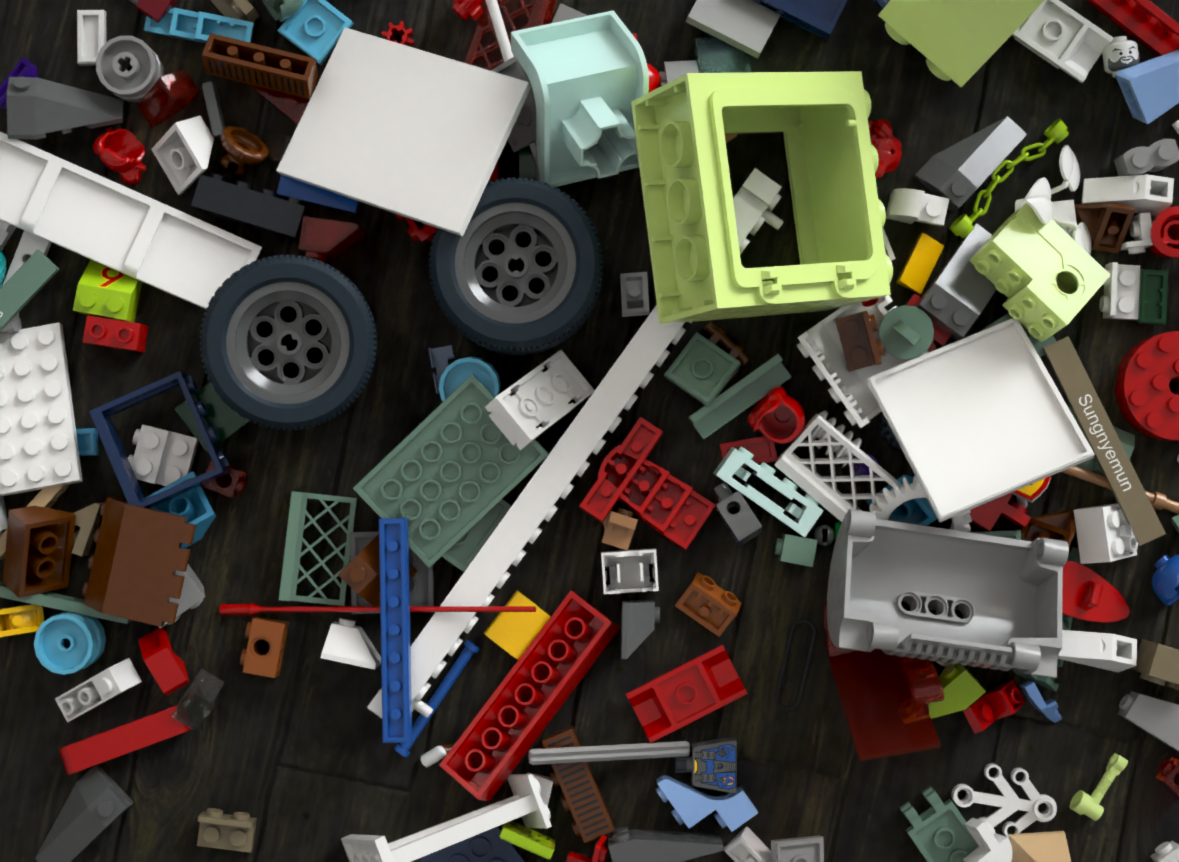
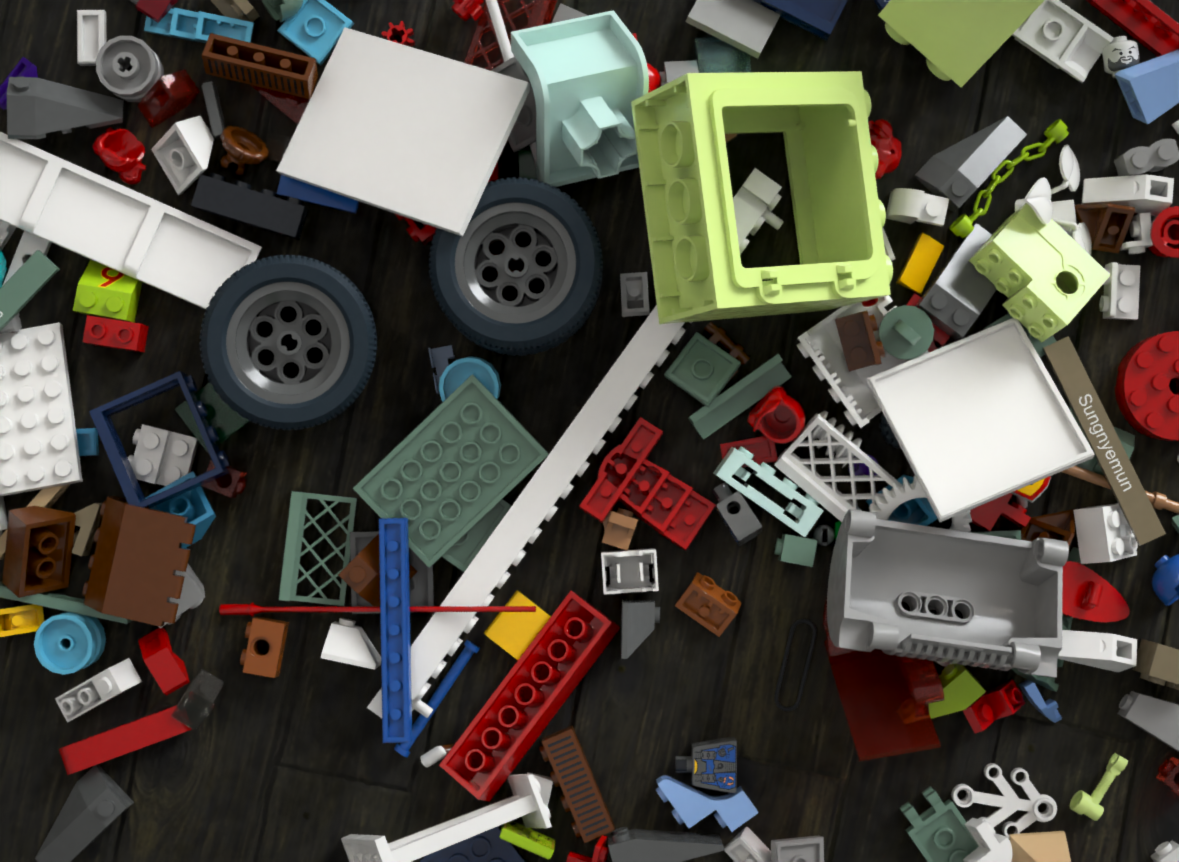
dark tan bracket [197,808,257,853] -> none
clear red slope [299,216,364,263] -> none
white piece [485,350,595,450] -> none
light grey axle [528,741,690,765] -> none
red piece [626,644,748,743] -> none
dark green plate [1136,269,1168,325] -> none

